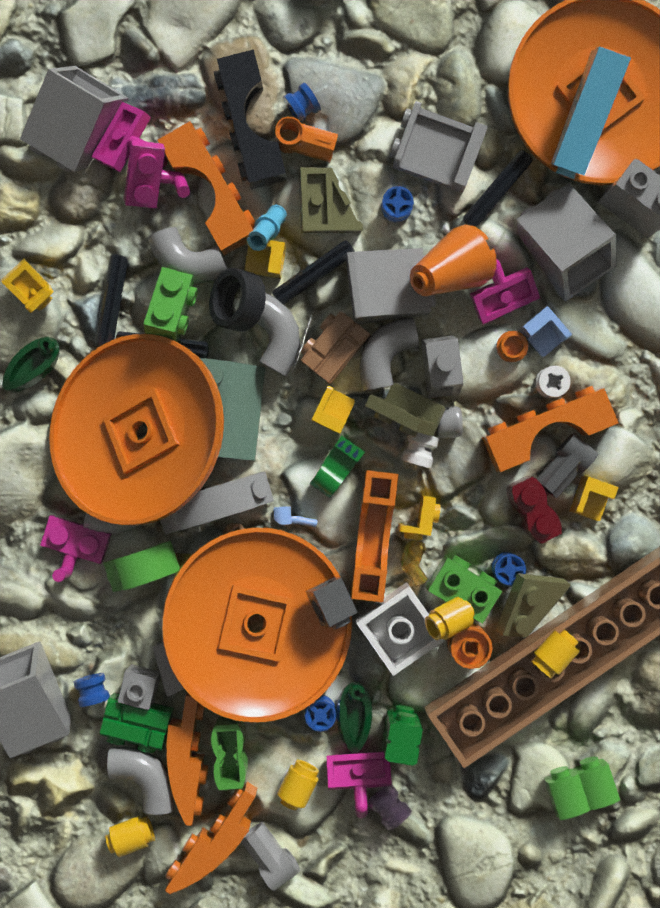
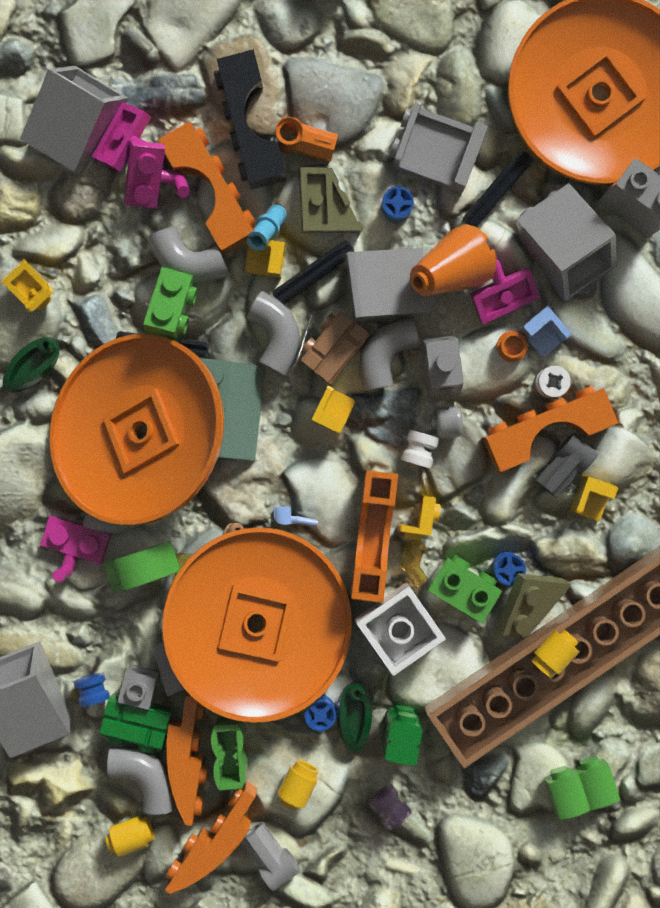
black axle [95,254,128,346] -> none
light grey arch [161,471,274,534] -> none
black tyre [209,268,266,332] -> none
blue wheel [283,83,321,123] -> none
dark grey brick [305,577,358,629] -> none
green leg [310,436,365,498] -> none
dark pink plate [326,752,392,819] -> none
olive bracket [365,383,445,437] -> none
yellow brick [424,597,475,640] -> none
orange wheel [446,622,493,669] -> none
dark red brick [506,476,562,544] -> none
medium azure slope [551,46,631,179] -> none

